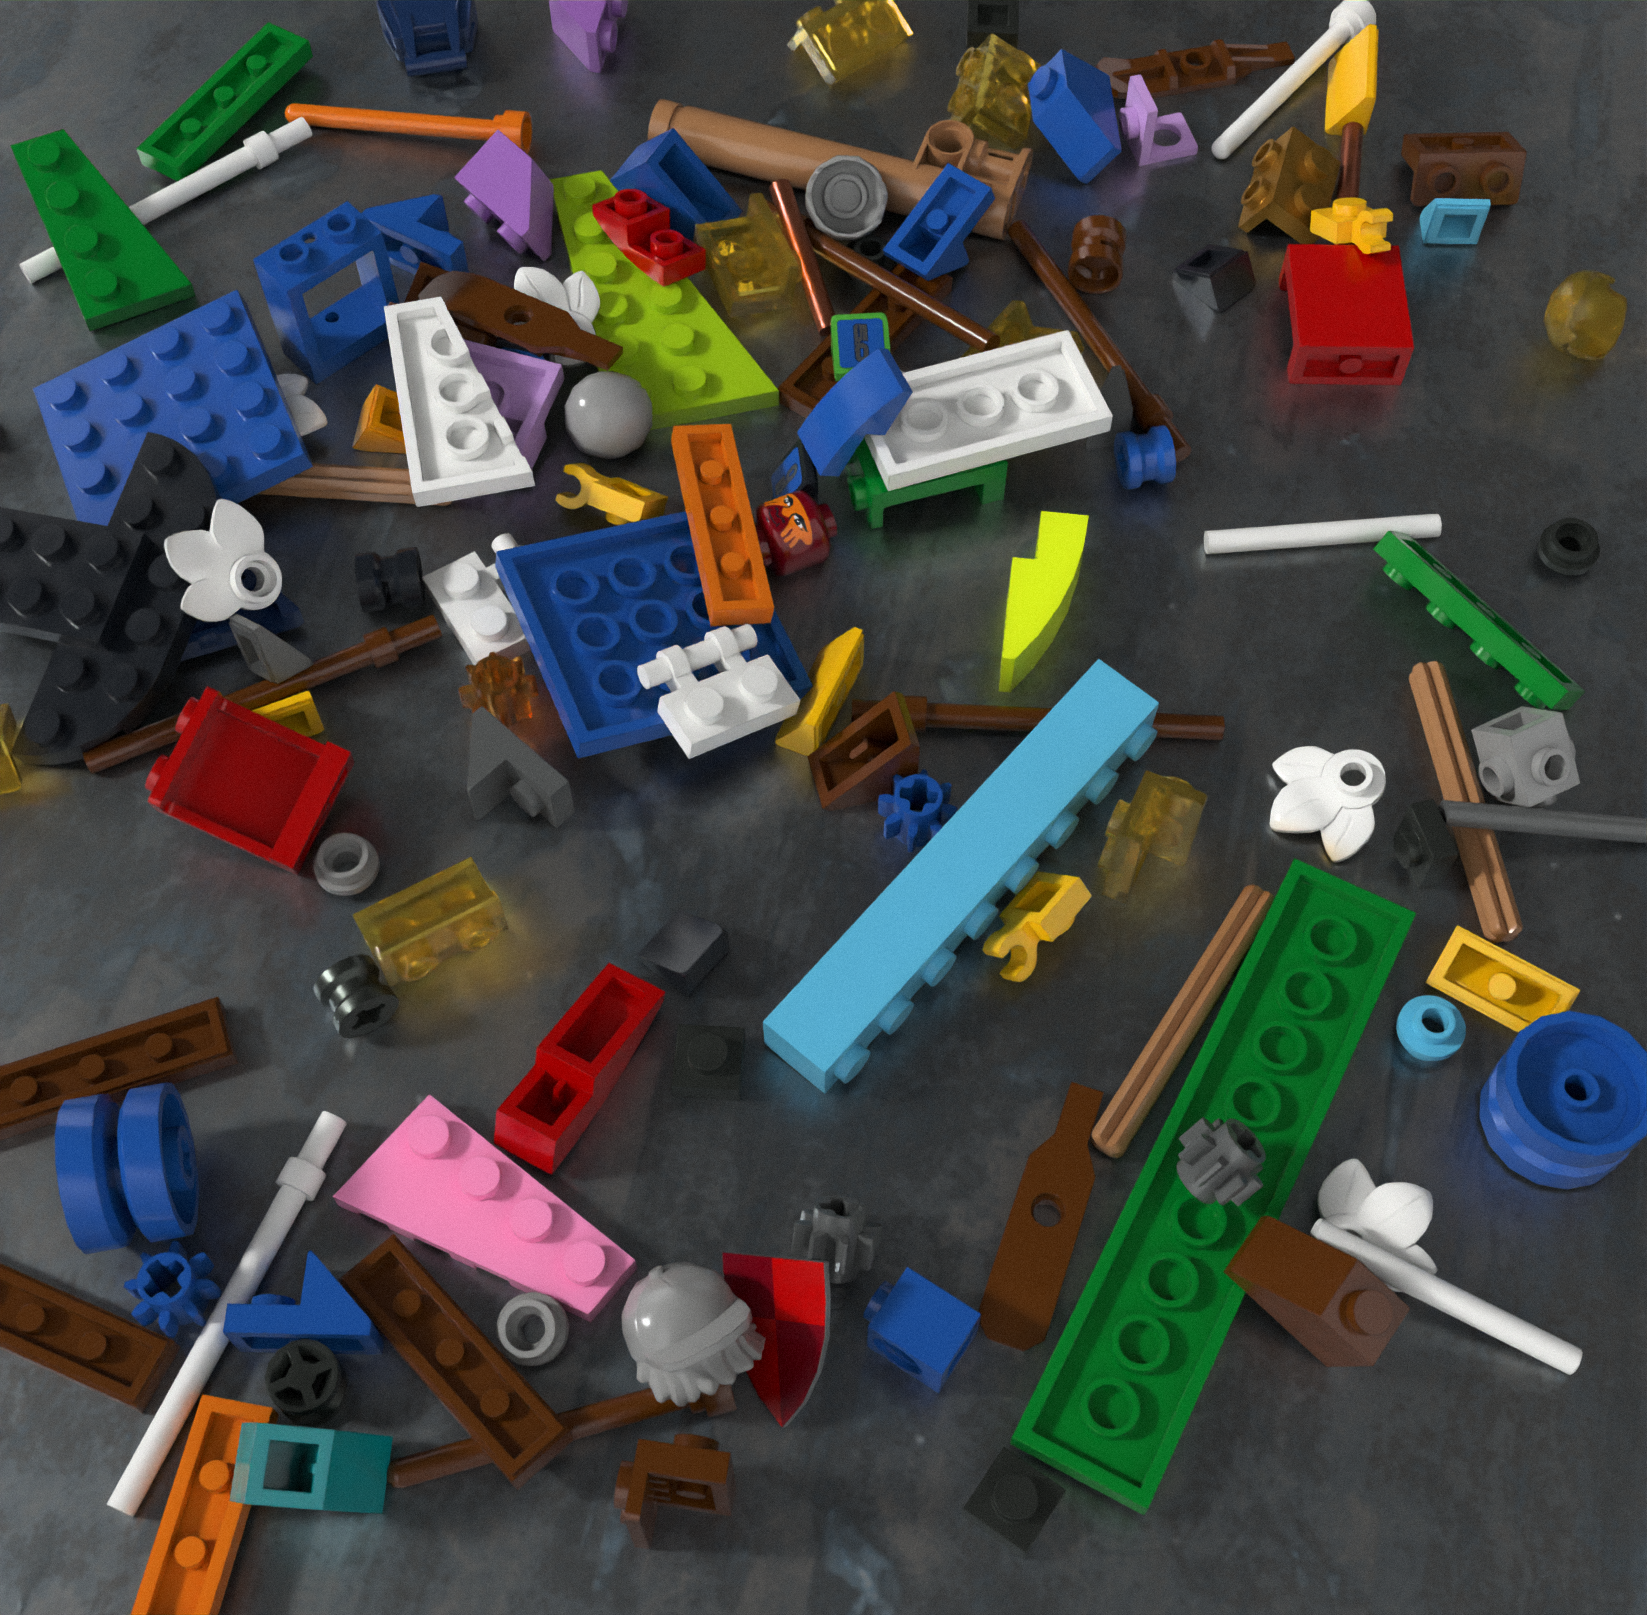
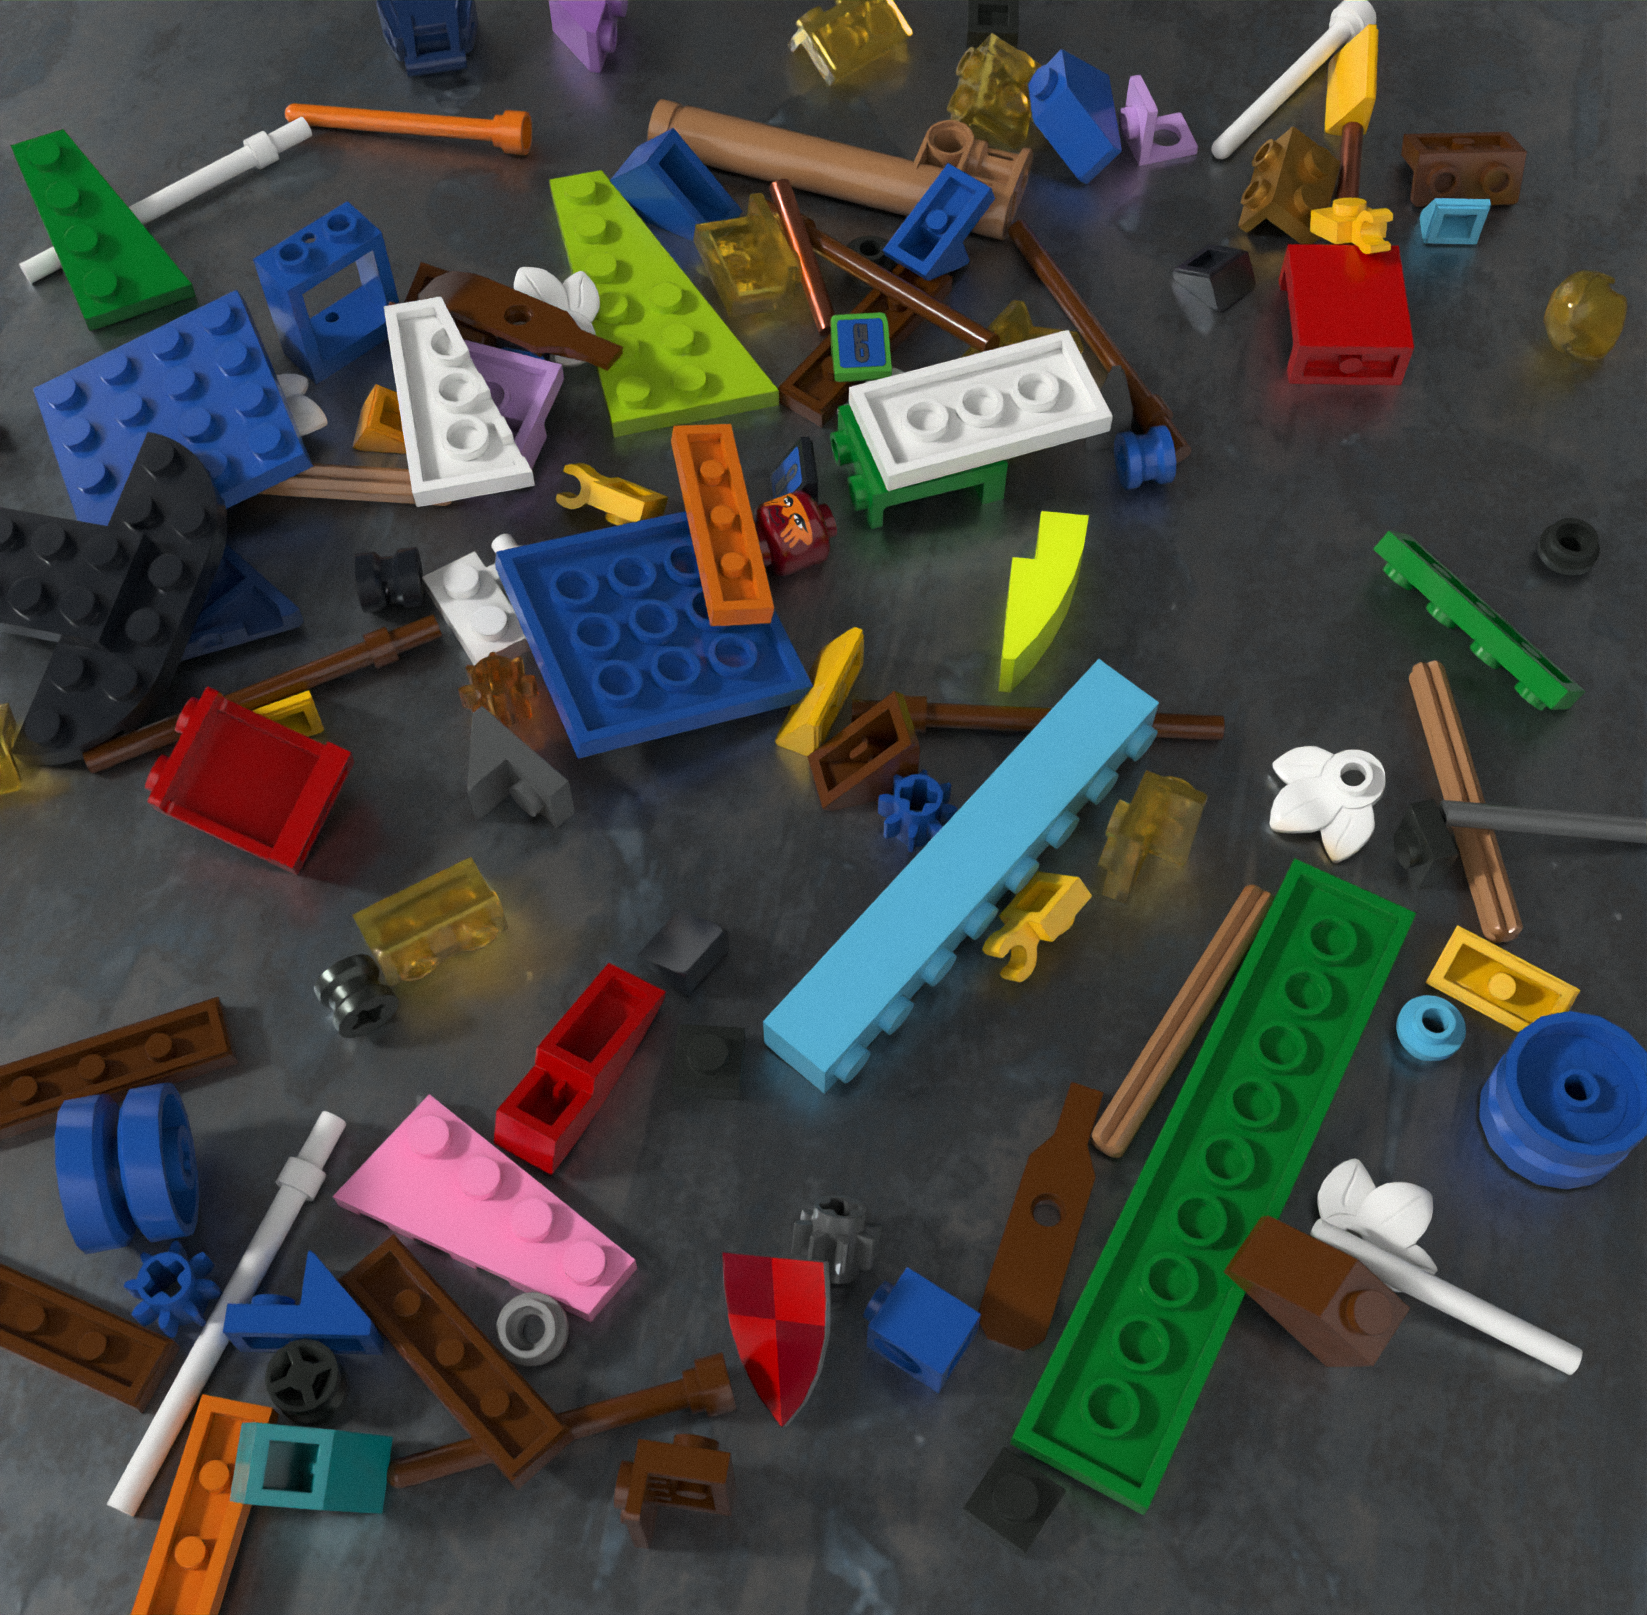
green plate [136,22,313,181] -> none
white plate [164,499,282,622] -> none
dark grey slope [228,614,314,684] -> none
light grey plate [313,833,380,896] -> none
blue slope [361,194,469,275] -> none
medium lavender slope [454,130,554,262] -> none
light grey hair [564,371,652,460] -> none
red slope [592,188,706,287] -> none
light grey hair [621,1262,766,1407] -> none
white plate [637,624,800,759] -> none
blue slope [797,348,913,476] -> none
light grey hair [805,155,888,241] -> none
reddish brown wheel [1068,215,1127,294] -> none
reddish brown piece [1095,39,1295,99] -> none
dark grey gear [1176,1117,1266,1206] -> none
white bar [1204,513,1442,554] -> none
light grey brick [1471,706,1580,808] -> none

